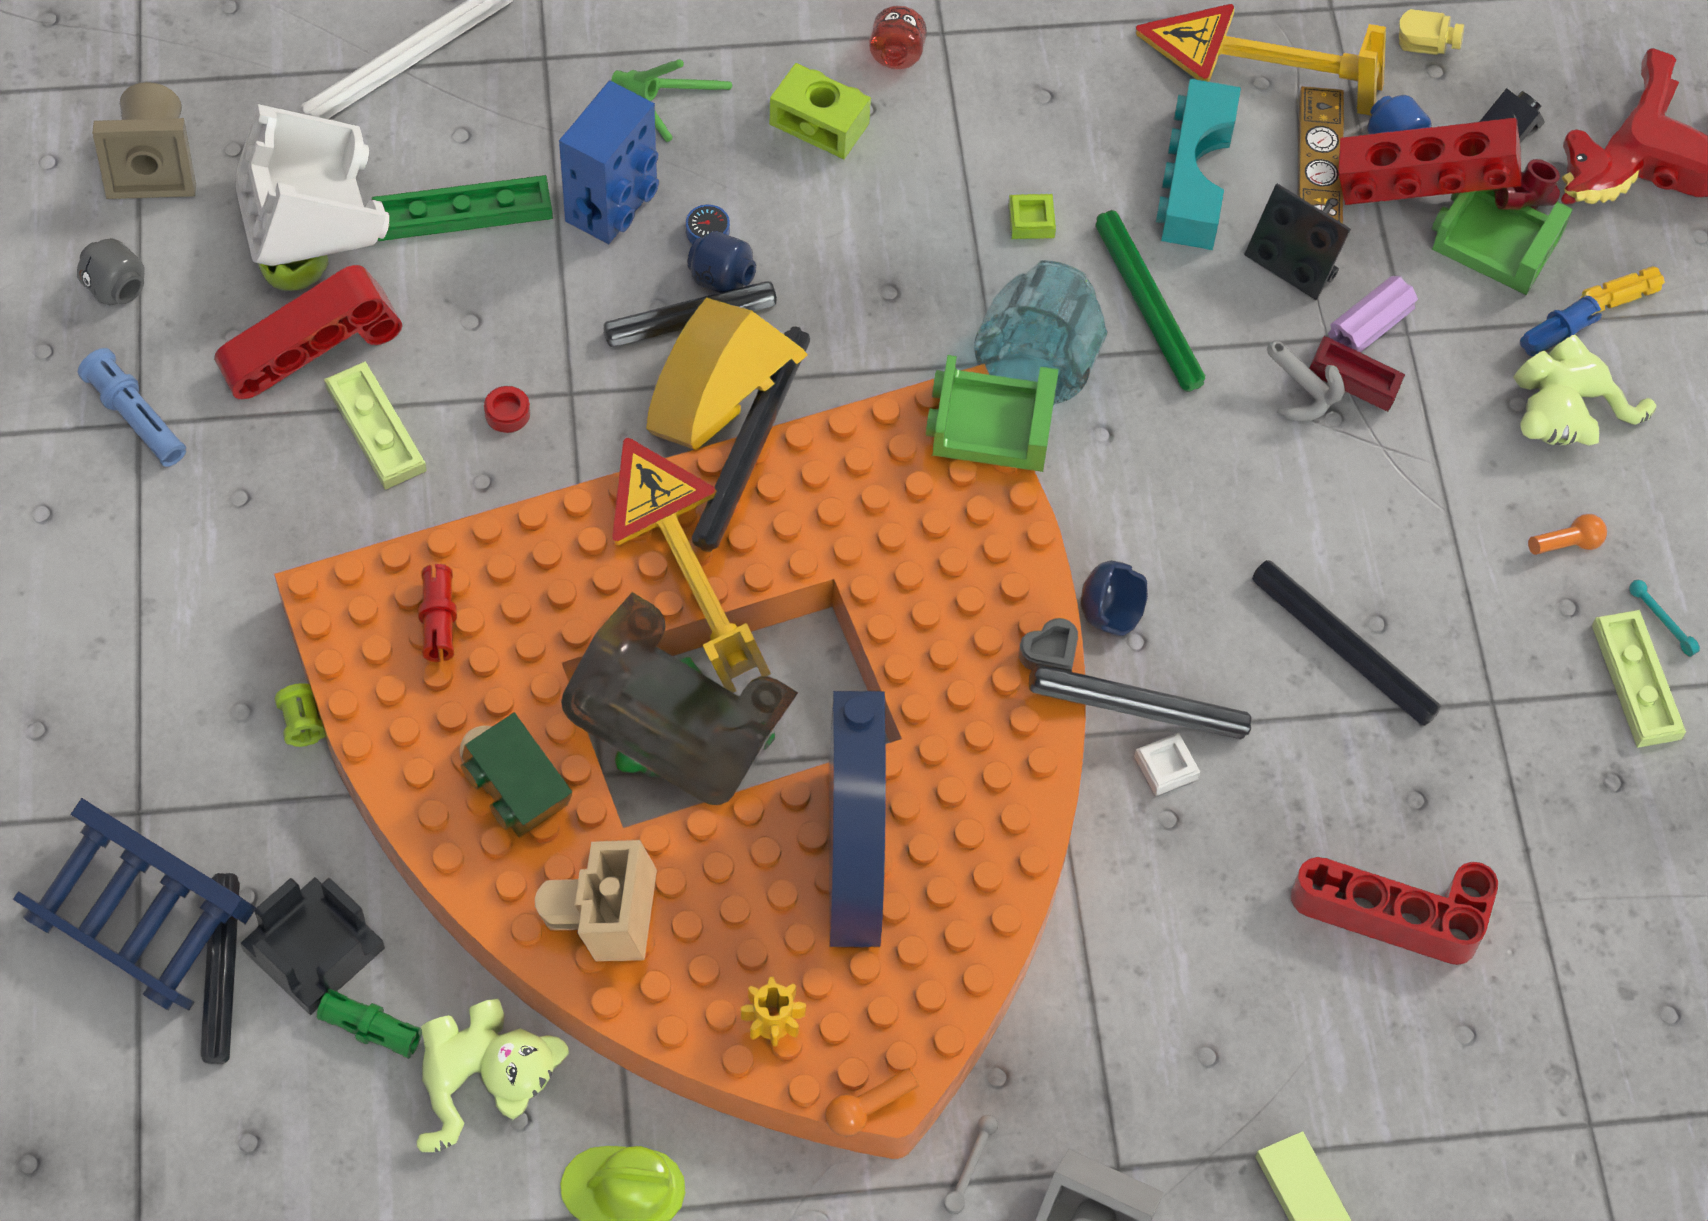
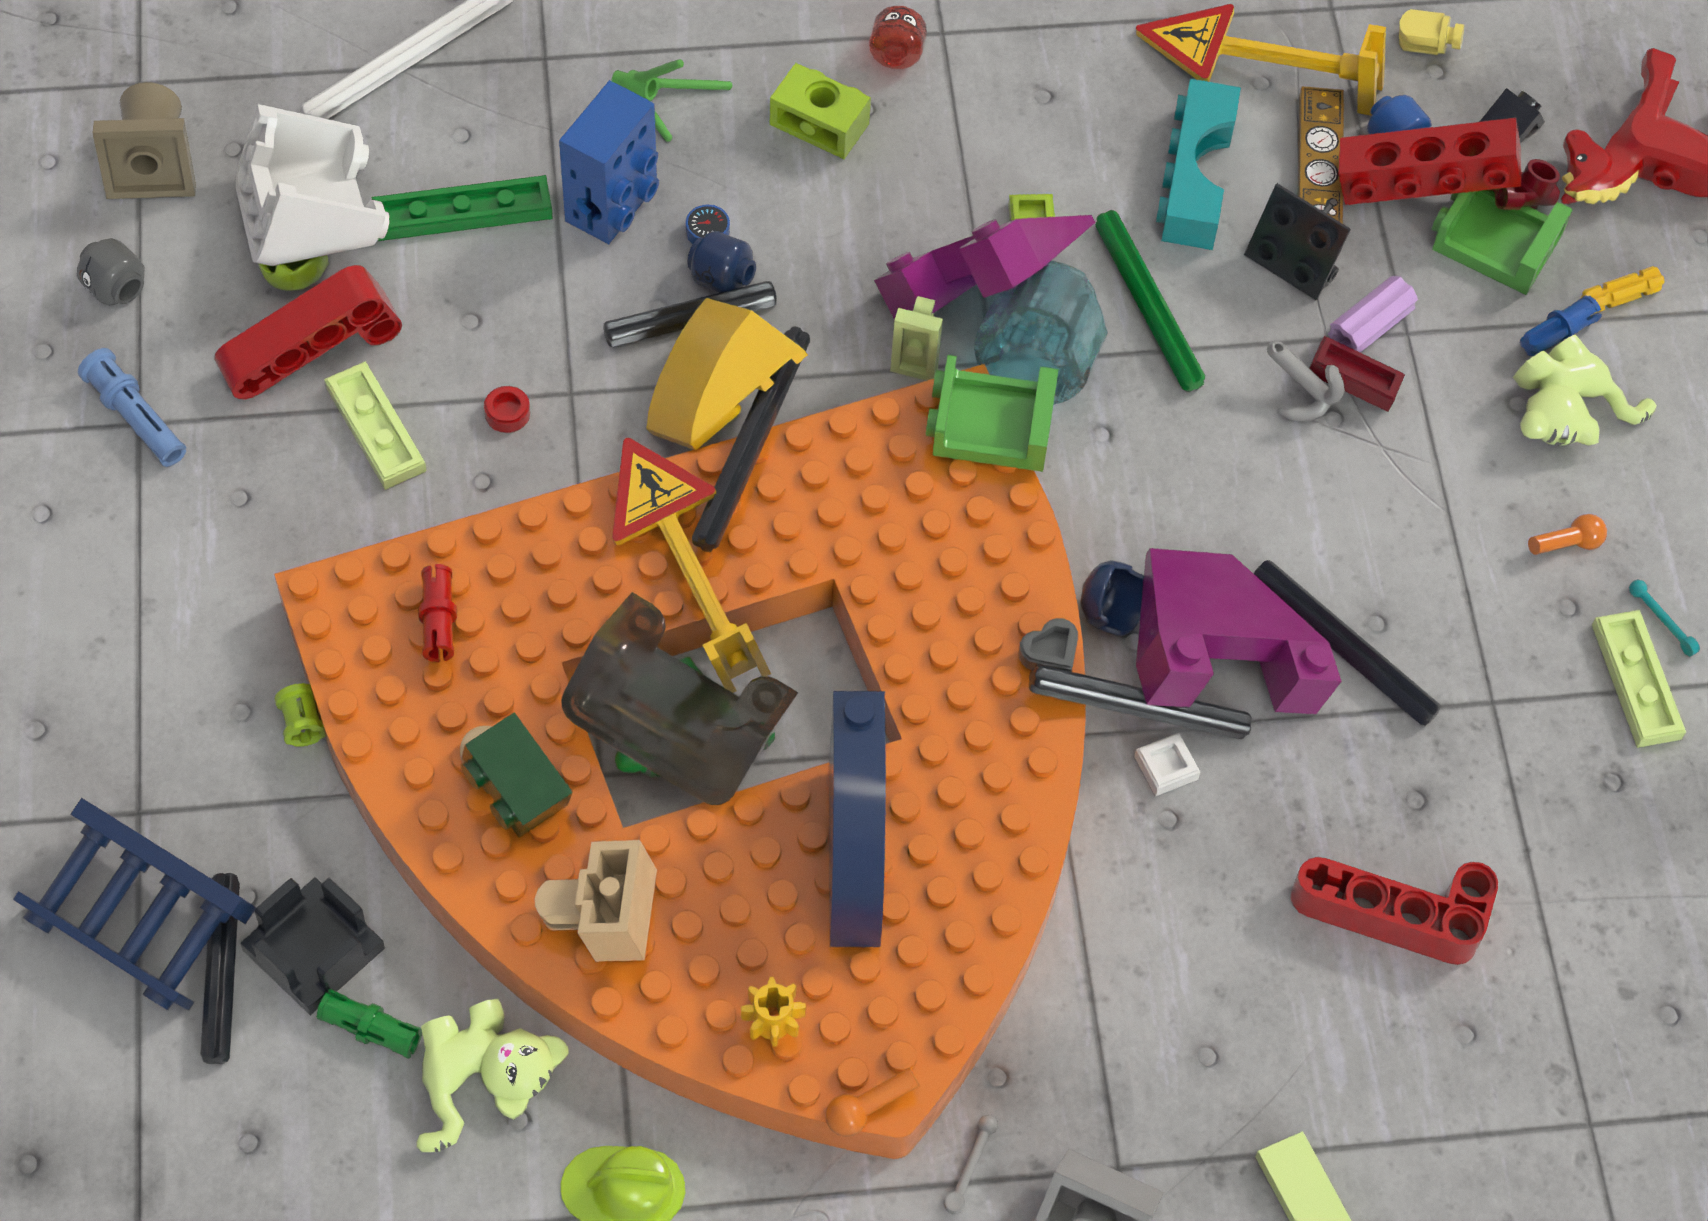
none -> magenta wedge [874,215,1095,320]
none -> yellowish green plate [890,296,943,381]
none -> magenta wedge [1136,548,1342,714]

